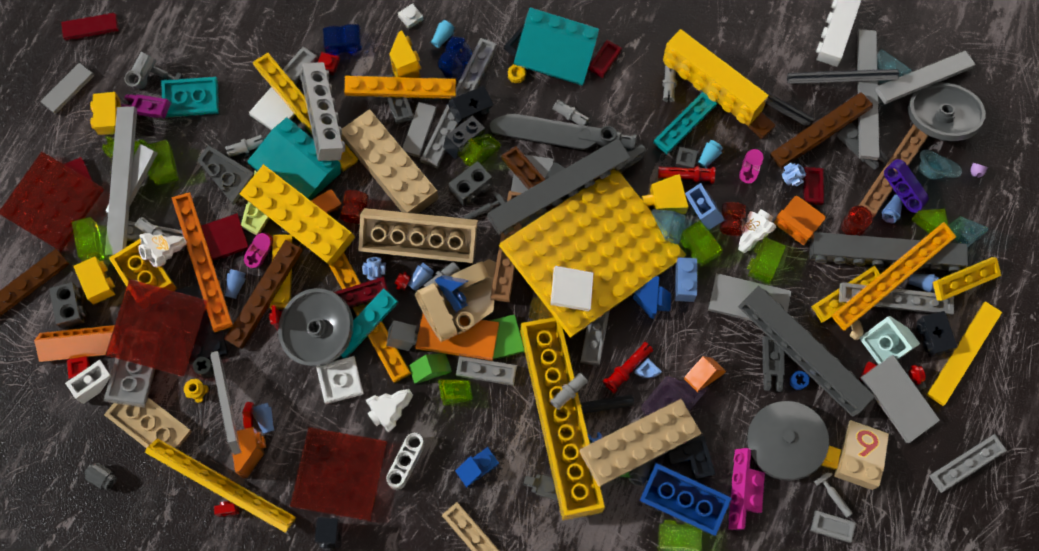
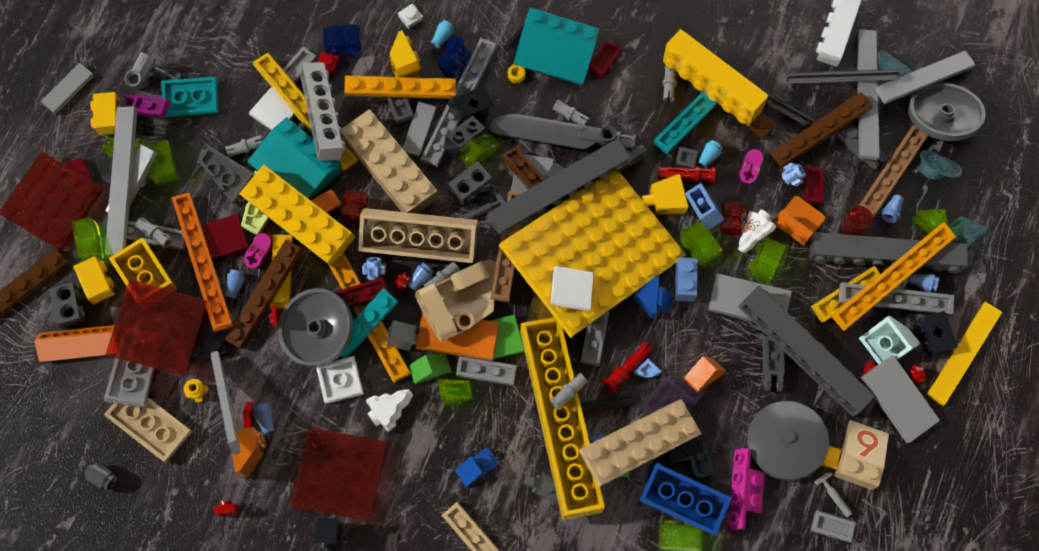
dark red tile [61,12,119,40] -> none
white slope [65,360,111,404] -> none
red plate [67,356,90,380] -> none
white rock [139,233,187,267] -> none
yellow tile [145,438,296,533] -> none
pearl dark grey bush [193,357,214,379] -> none
white beam [386,433,424,490] -> none
blue slope [435,275,469,312] -> none
clear light blue slope [651,209,686,244] -> none
blue bush [790,371,809,390] -> none
tan arm [850,320,864,340] -> none
dark purple beam [884,159,929,213] -> none
light grey tile [929,434,1007,493] -> none
yellow plate [933,257,1001,301] -> none
lavender hinge [971,163,988,178] -> none

